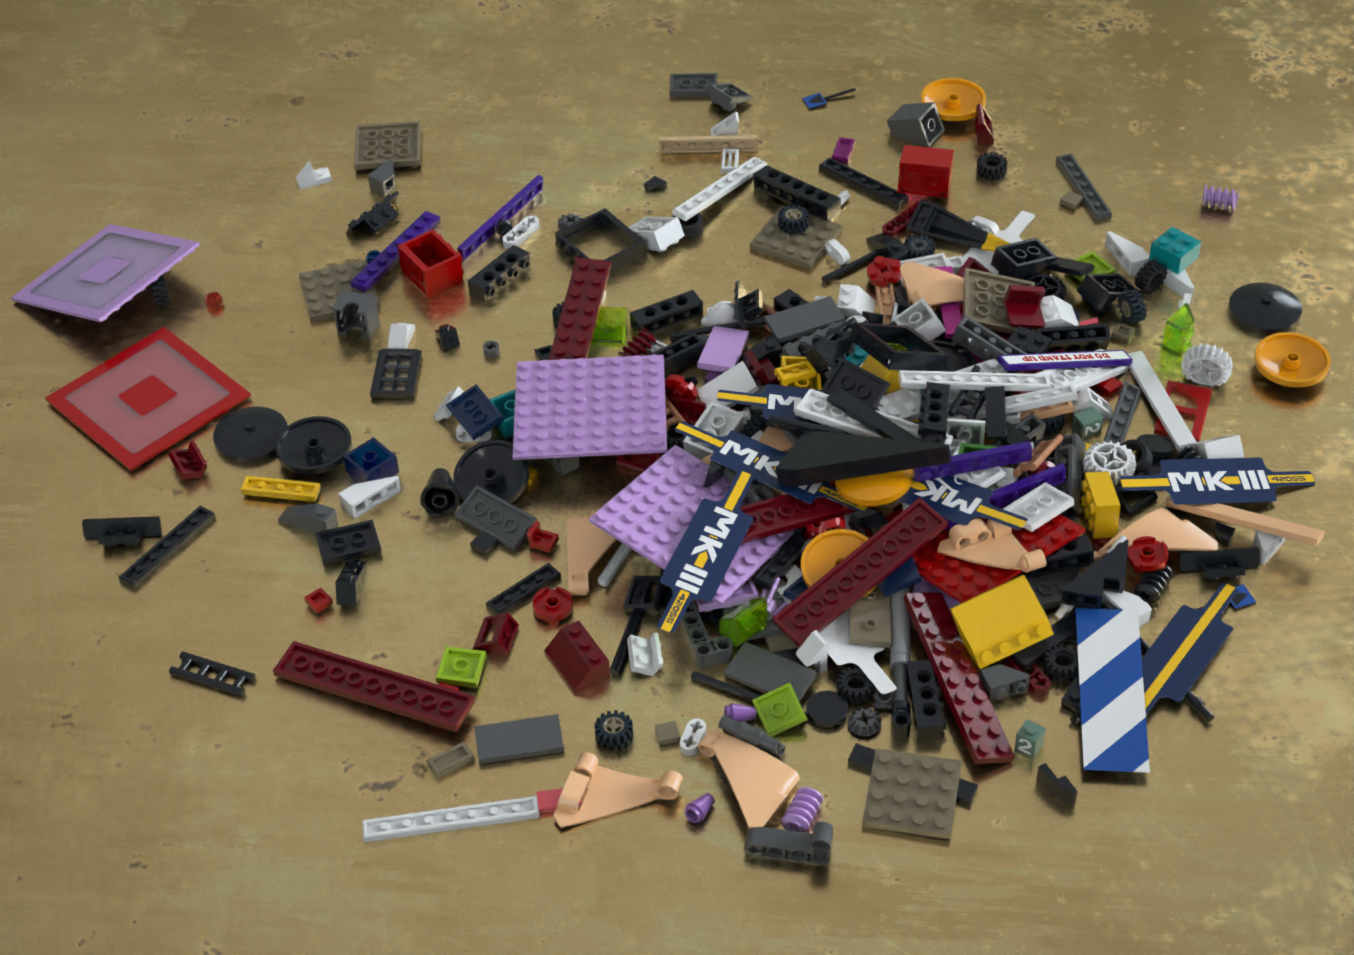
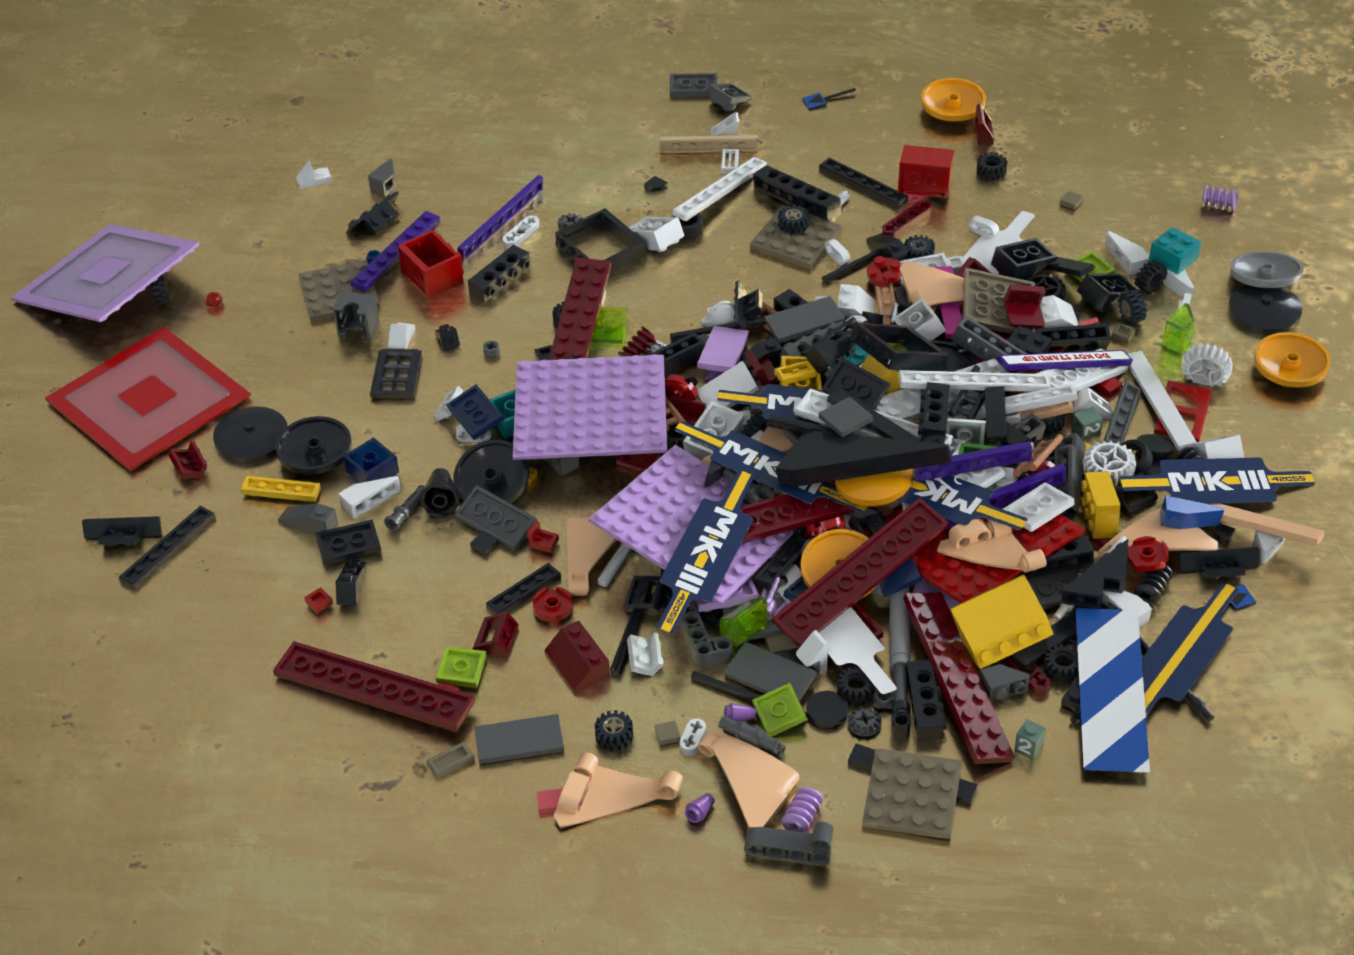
black bar [169,651,255,697] -> none
dark tan plate [354,121,421,170] -> none
white tile [362,796,539,843] -> none
black plate [496,220,513,235] -> none
black brick [630,290,703,334] -> none
magenta tile [832,137,855,163] -> none
dark tan plate [849,584,891,648] -> none
dark grey slope [887,102,945,147] -> none
black plate [906,200,1011,252] -> none
black slope [1037,763,1077,806] -> none
dark grey tile [1056,154,1112,221] -> none
none -> dark grey pin [384,485,425,531]
none -> dark grey tile [818,397,873,438]
none -> blue slope [1160,496,1225,529]
none -> light grey dish [1230,251,1304,288]

